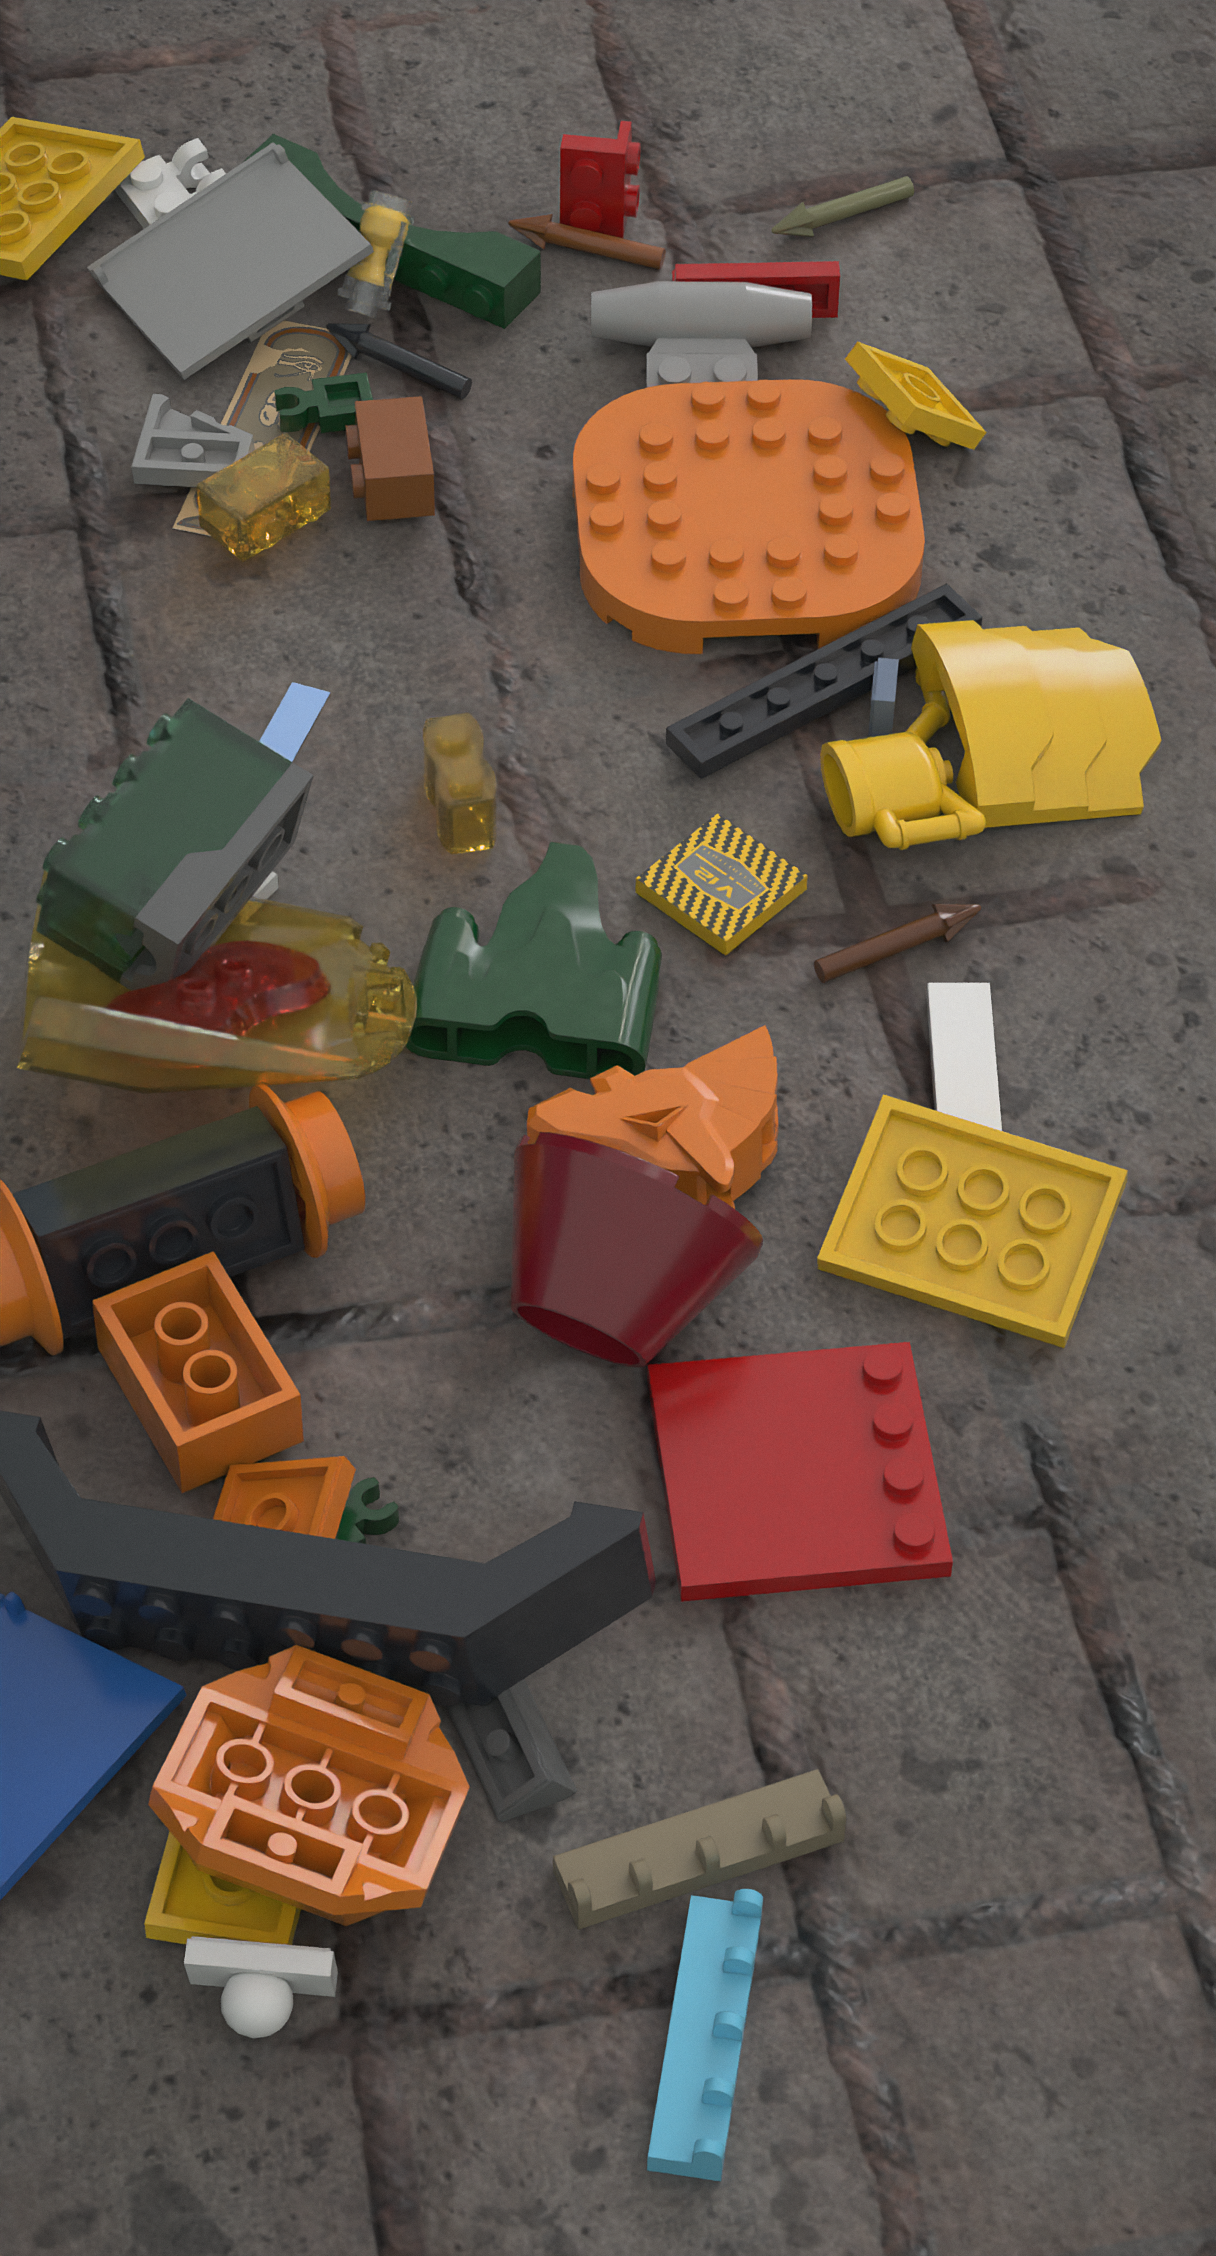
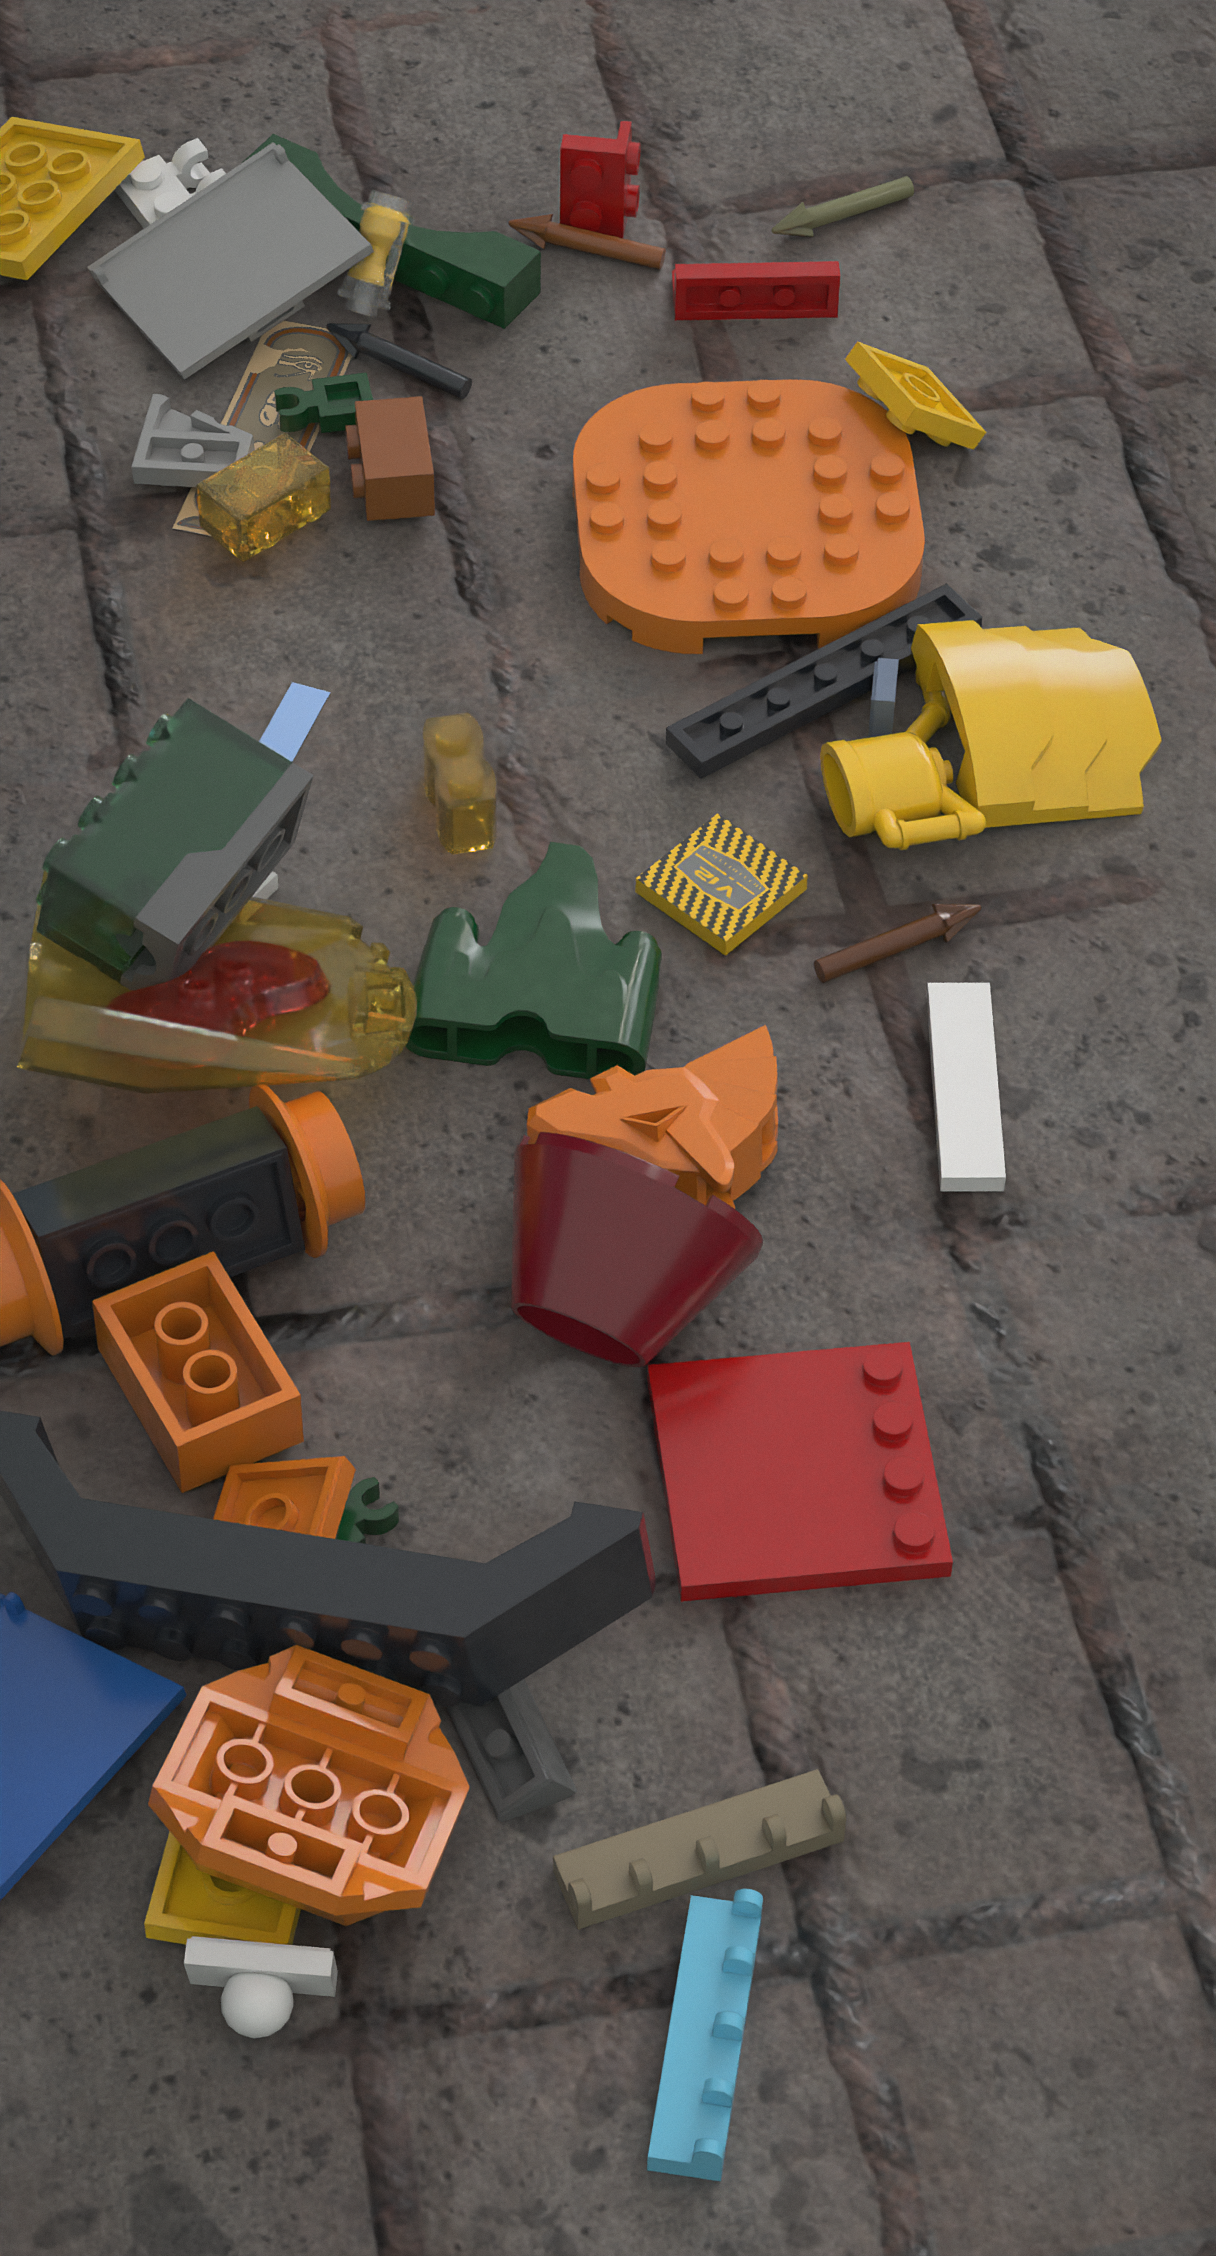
light grey plate [591,281,812,388] -> none
yellow plate [817,1094,1128,1348] -> none

